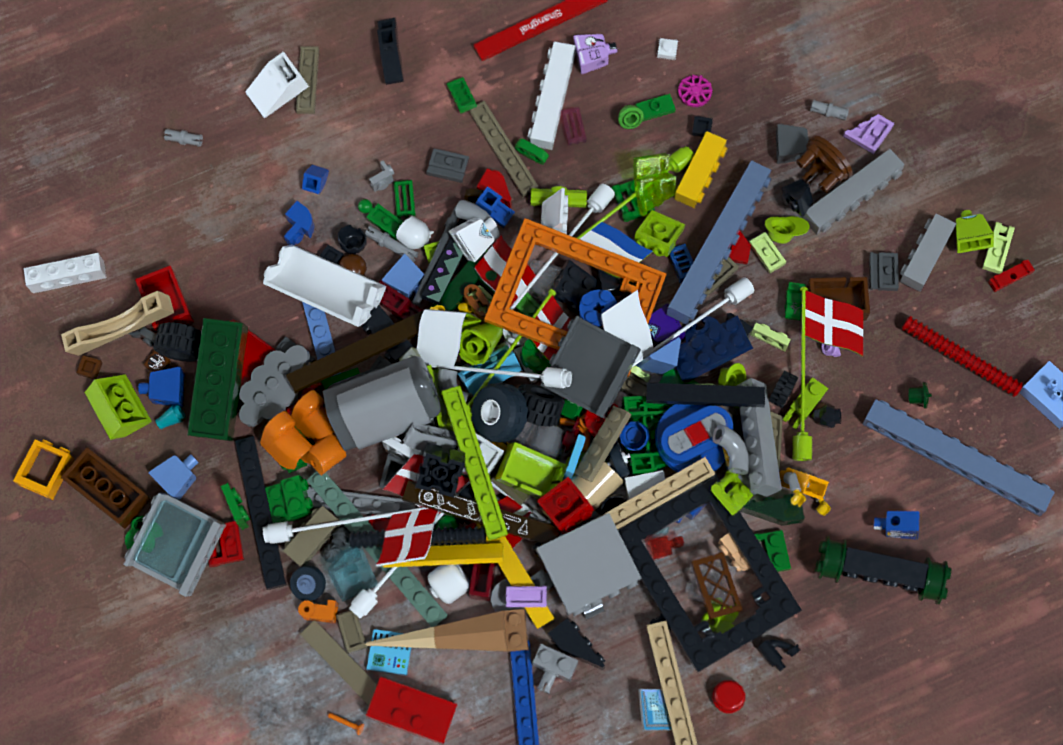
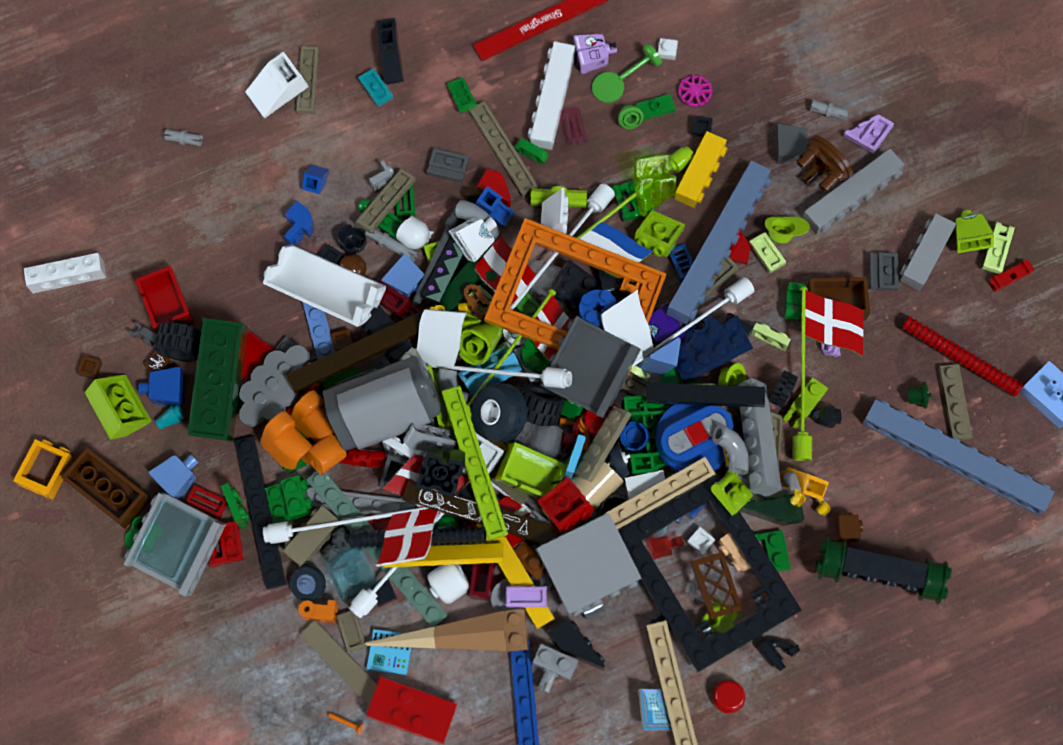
tan arch [61,291,174,356] -> none
black slope [781,179,813,216] -> none
blue torso [874,511,920,540] -> none
none -> red tile [185,485,228,519]
none -> reddish brown plate [330,328,353,352]
none -> red hinge [339,449,388,468]
none -> dark tan tile [356,168,416,234]
none -> teal plate [358,68,393,107]
none -> black plate [371,580,397,607]
none -> dark orange plate [514,541,547,580]
none -> bright green piece [592,43,662,103]
none -> white plate [687,527,715,555]
none -> reddish brown brick [836,512,863,542]
none -> dark tan plate [938,364,973,441]

